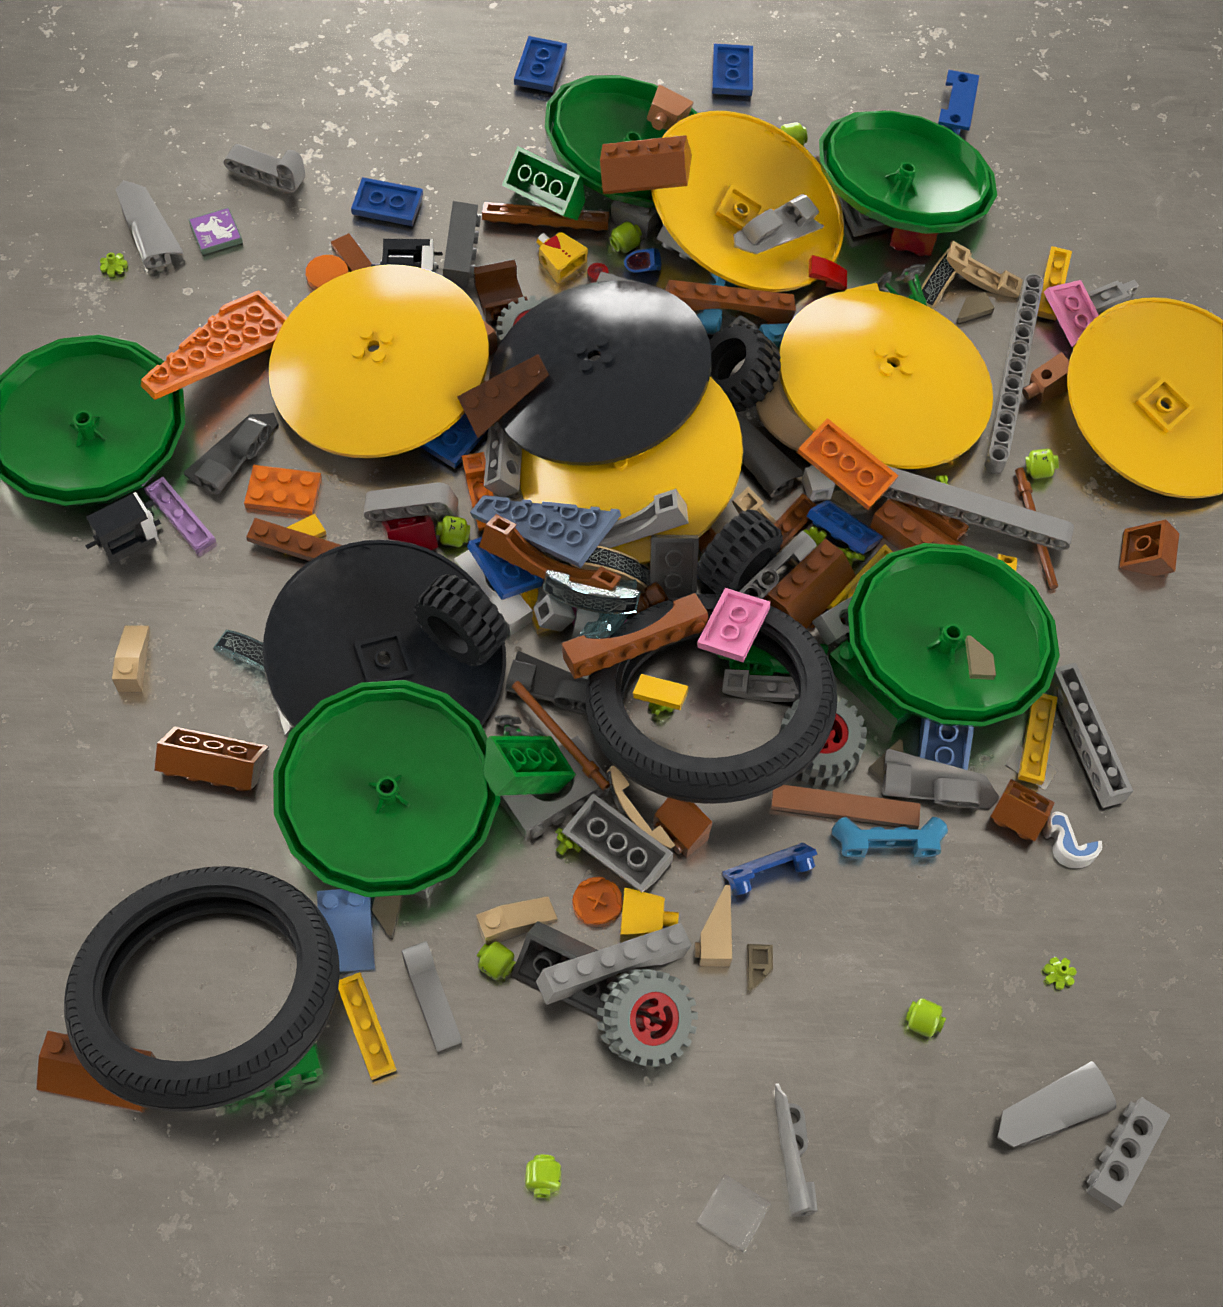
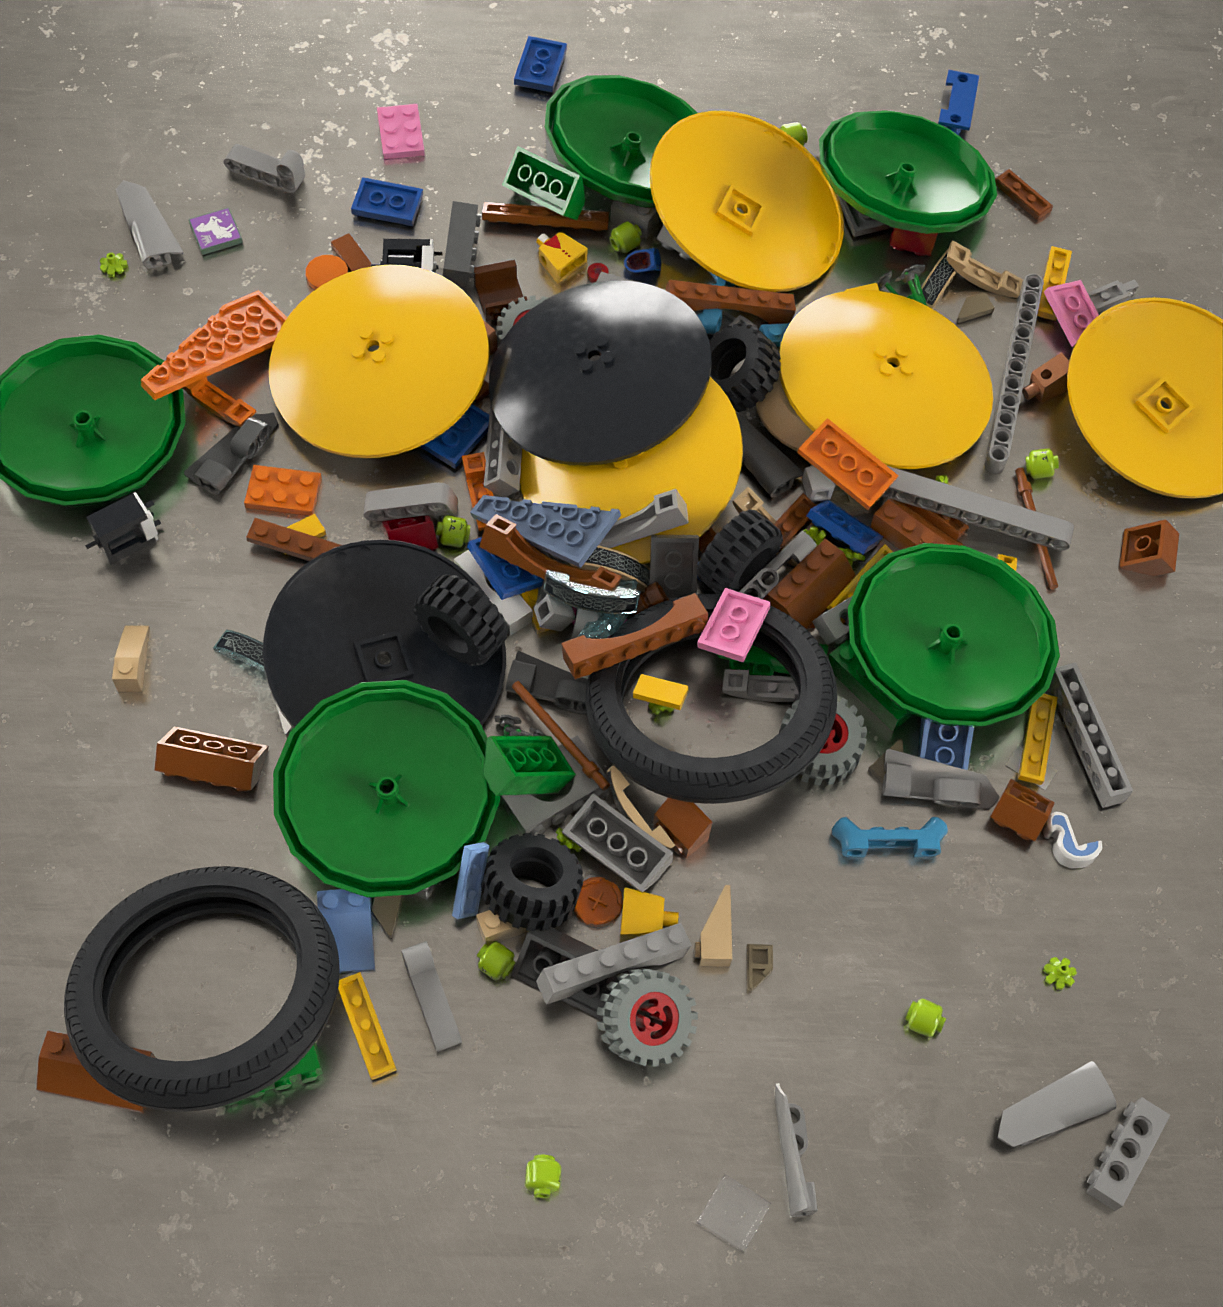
lavender tile [143,477,216,554] -> none
reddish brown wing [457,354,549,438] -> none
dark orange slope [600,135,692,194] -> none
nougat torso [647,84,694,130] -> none
blue plate [712,43,753,96] -> none
blue brick [722,842,817,895] -> none
light grey panel [734,194,824,254] -> none
nougat tile [771,785,921,829] -> none
red slope [808,255,847,291] -> none
dark tan tile [965,636,996,680] -> none
none -> orange slope [182,377,256,427]
none -> bright pink plate [377,104,425,160]
none -> light blue tile [452,842,489,920]
none -> black tyre [481,833,584,931]
none -> dark orange tile [995,169,1053,221]

